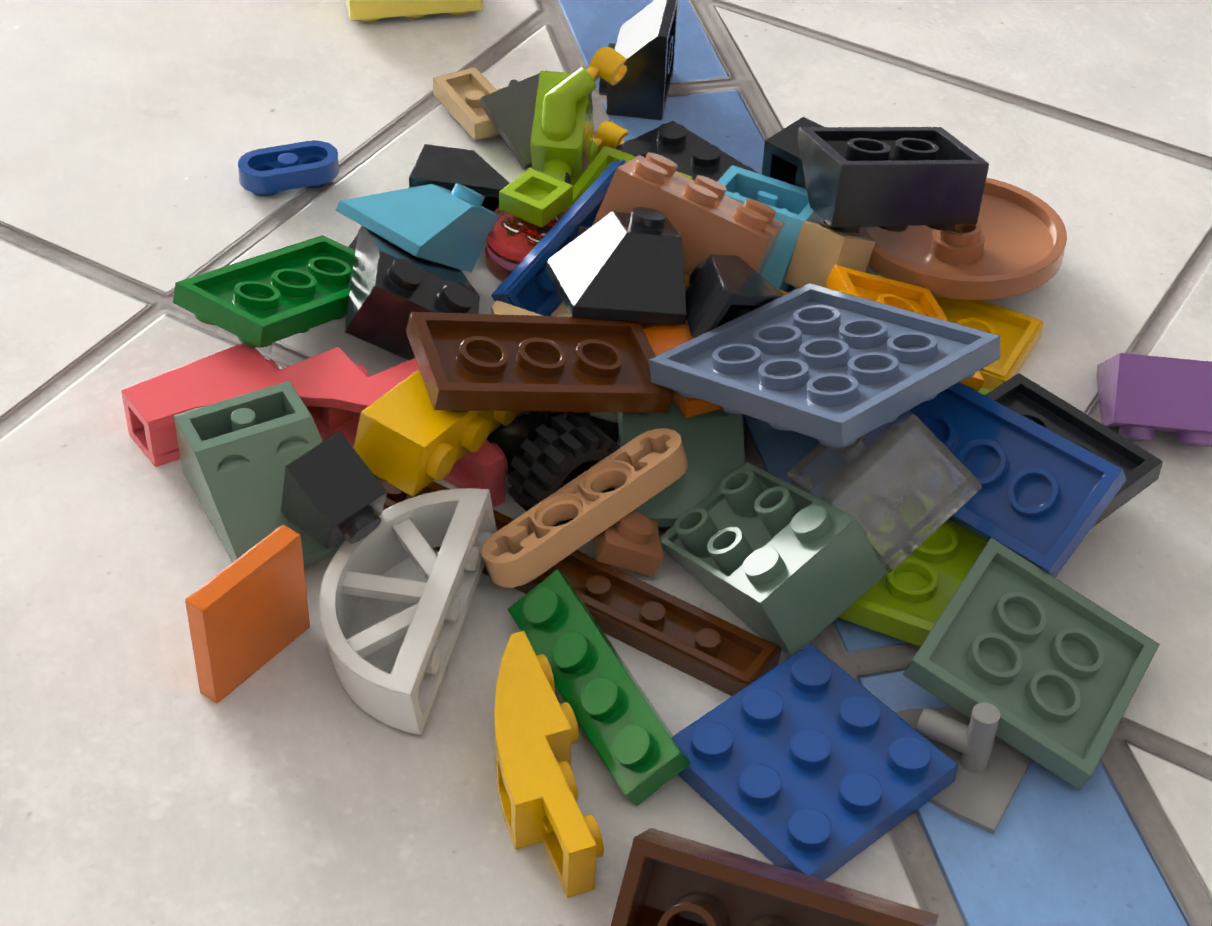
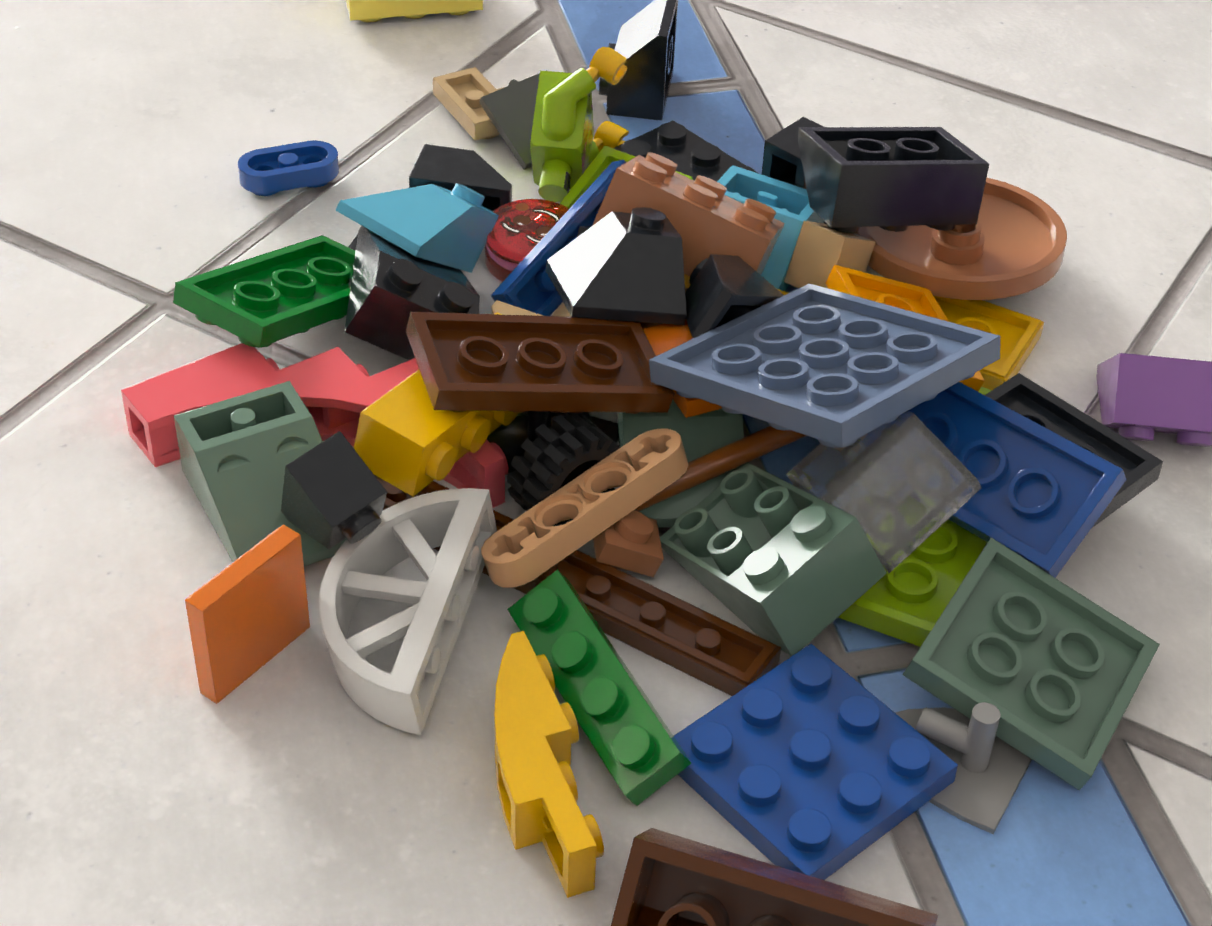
lime plate [499,168,573,227] -> none
none -> dark orange bar [635,426,807,512]

